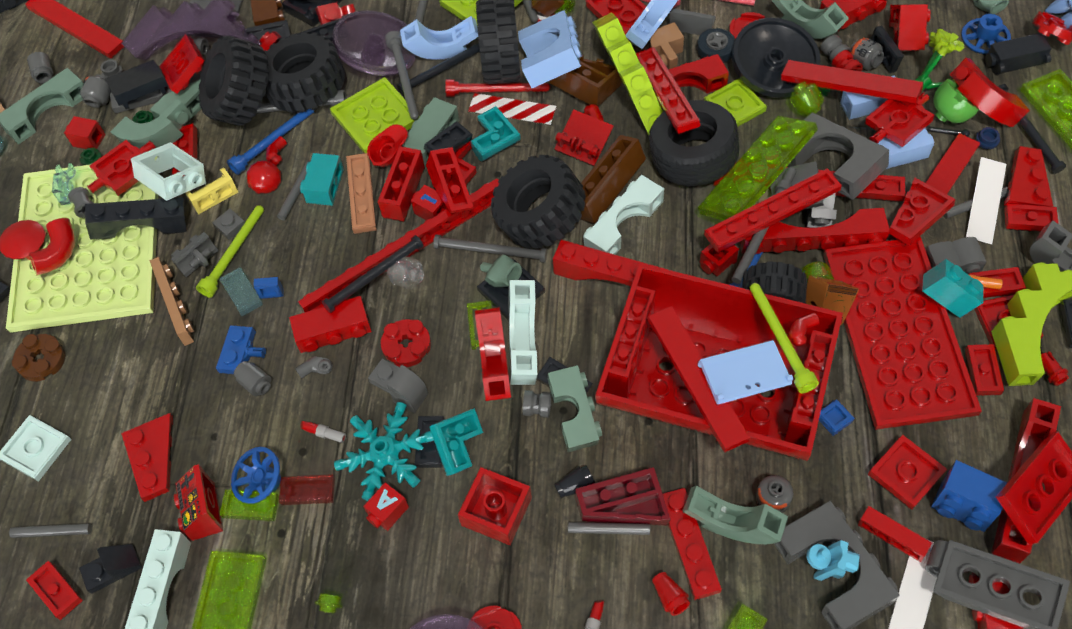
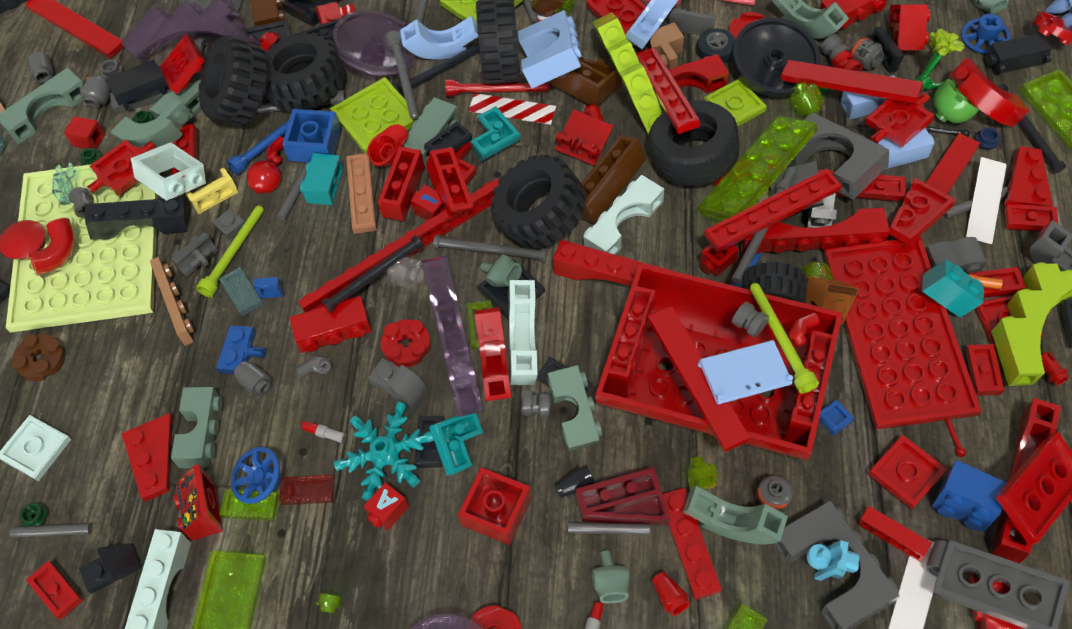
none -> dark green plate [20,503,47,527]
none -> sand green arch [171,387,223,468]
none -> blue brick [282,109,341,162]
none -> clear purple arch [422,255,484,417]
none -> sand green piece [592,550,629,604]
none -> clear neon green tile [688,456,717,490]
none -> dark grey wheel [732,302,770,338]
none -> red hinge [945,420,966,457]

